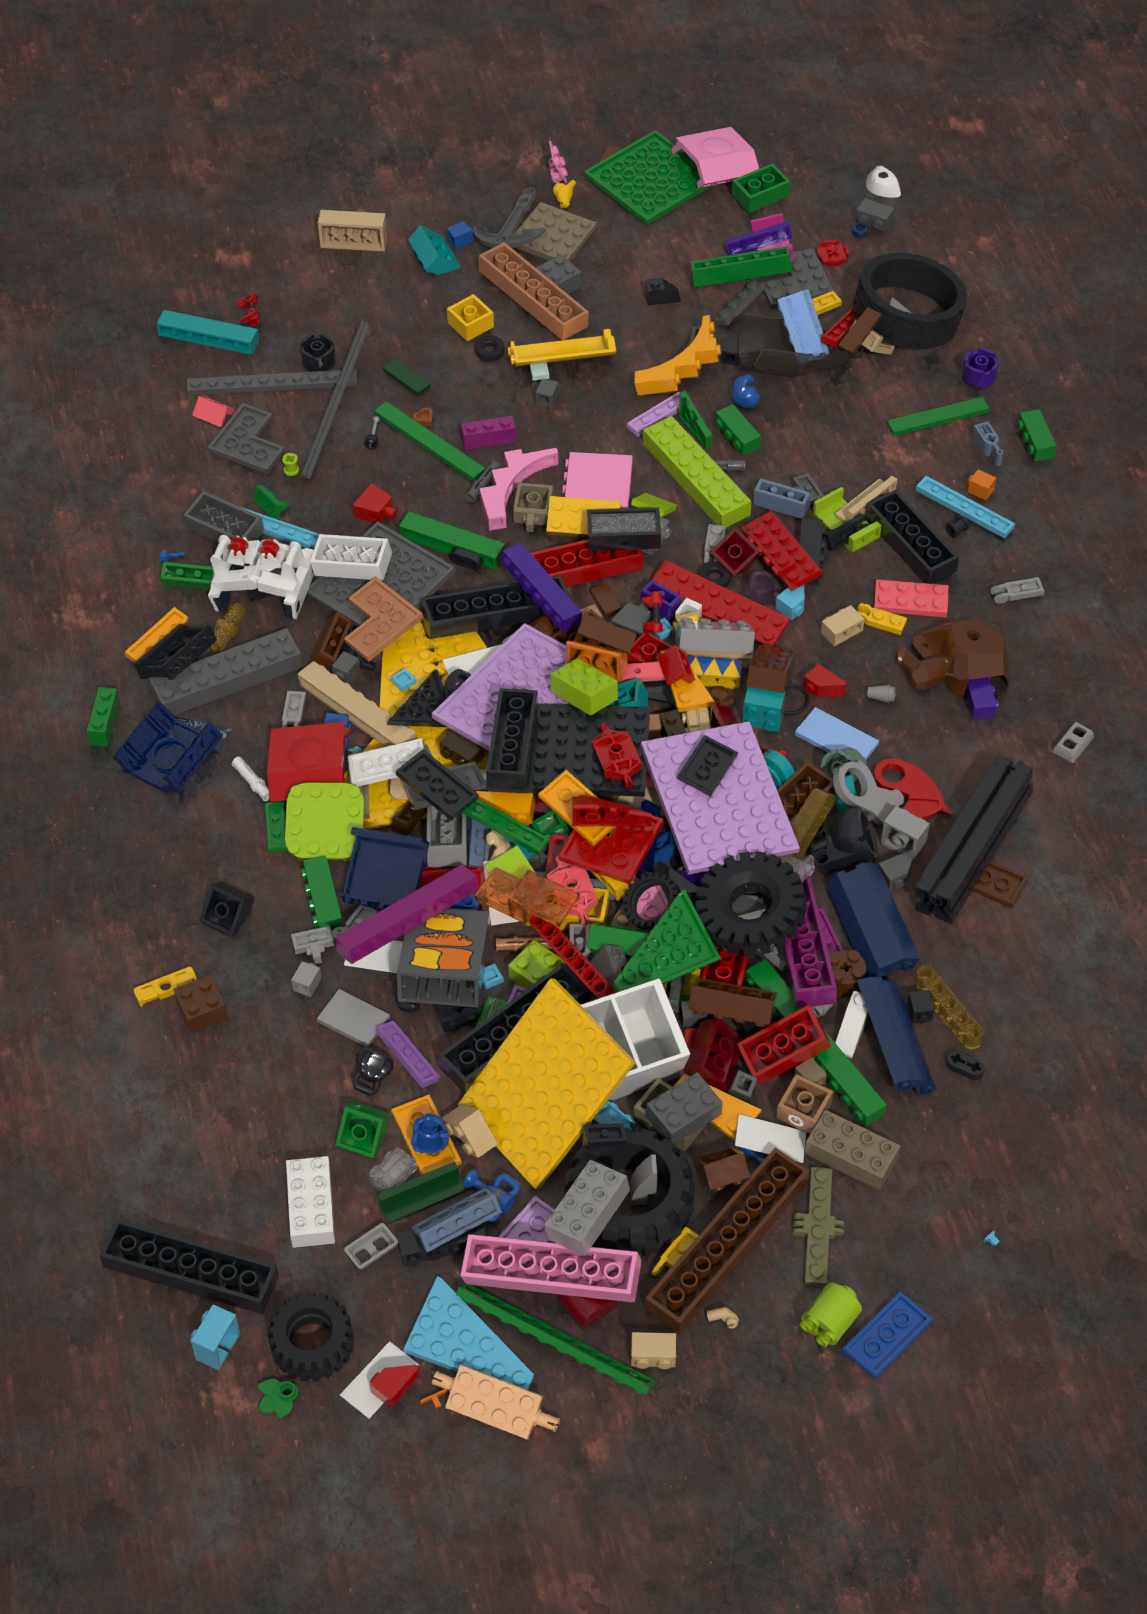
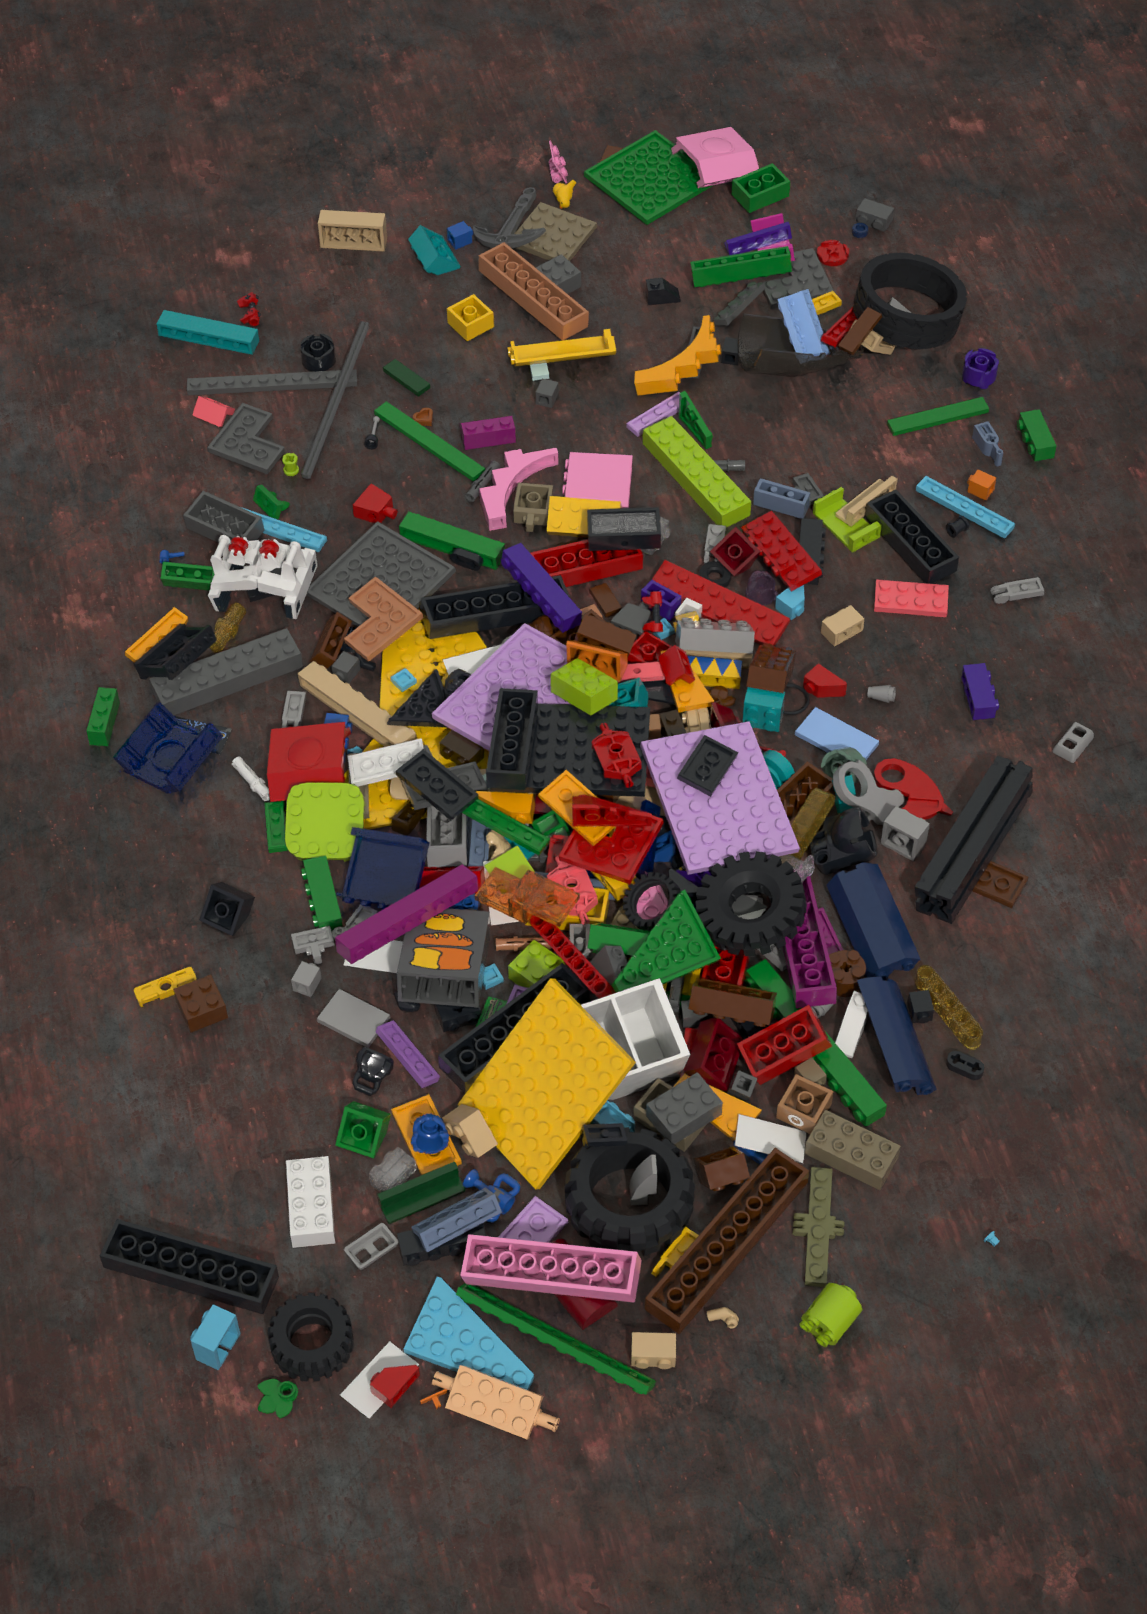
white brick [310,534,392,581] -> none
black tyre [475,335,505,362] -> none
light grey brick [544,1160,630,1256] -> none
lime tile [631,493,677,517] -> none
green brick [714,404,761,456] -> none
blue hair [732,375,760,408] -> none
black hinge [824,514,868,551] -> none
blue tile [842,1291,933,1380] -> none
yellow hinge [857,603,907,635] -> none
white piece [866,166,901,198] -> none
dark grey slope [878,849,915,891] -> none
reddish brown piece [894,620,1009,699] -> none

